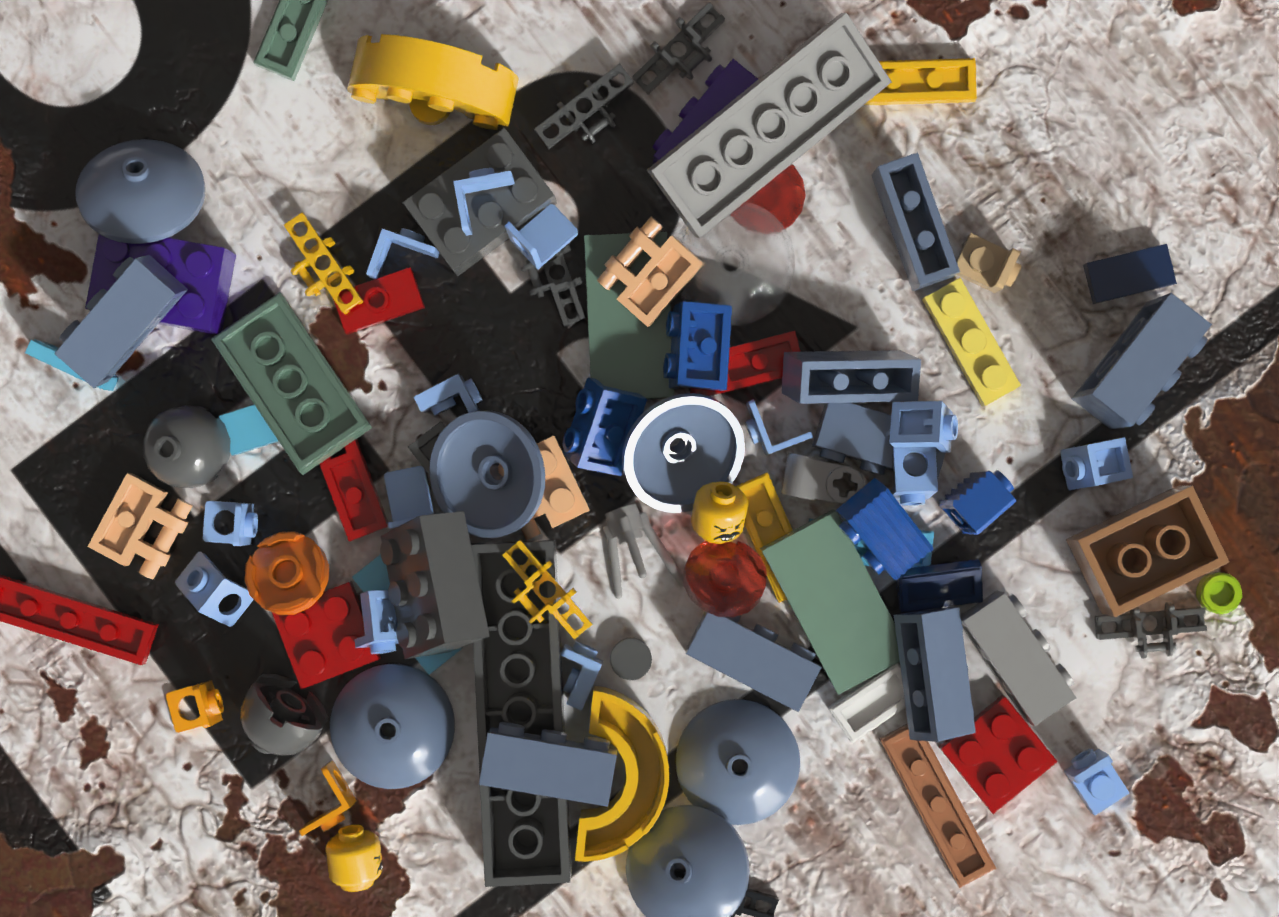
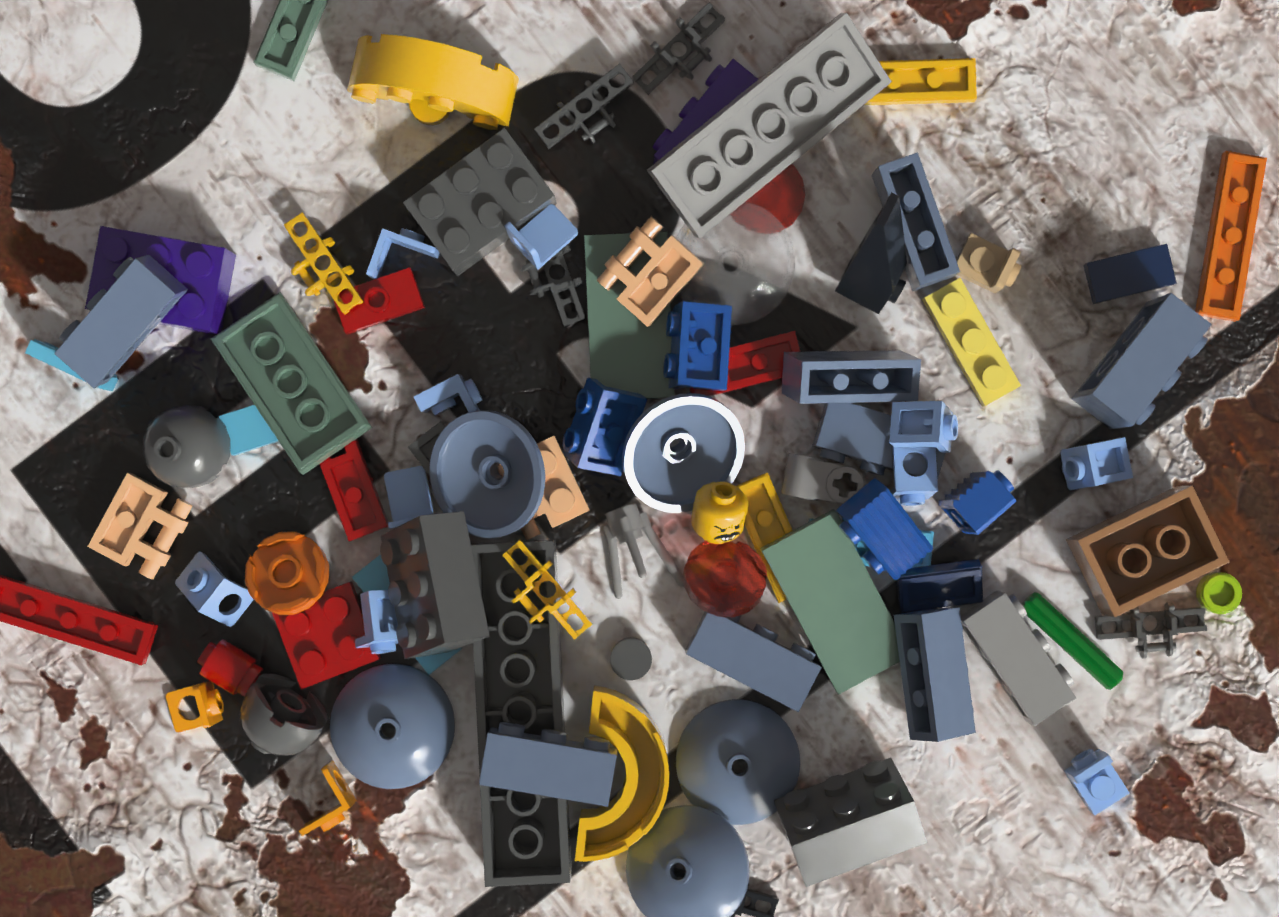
sand blue dish [76,139,205,244] -> none
light blue bracket [203,501,258,546] -> none
yellow head [325,825,383,892] -> none
light blue bracket [453,168,515,236] -> none
light blue bracket [560,641,603,711] -> none
light blue bracket [745,399,813,455] -> none
white tile [828,663,906,743] -> none
nougat tile [879,723,996,888] -> none
red plate [938,695,1058,814] -> none
none -> red brick [197,639,263,697]
none -> dark grey brick [774,757,928,887]
none -> black slope [835,192,907,314]
none -> green axle [1022,592,1123,690]
none -> orange tile [1195,151,1267,322]

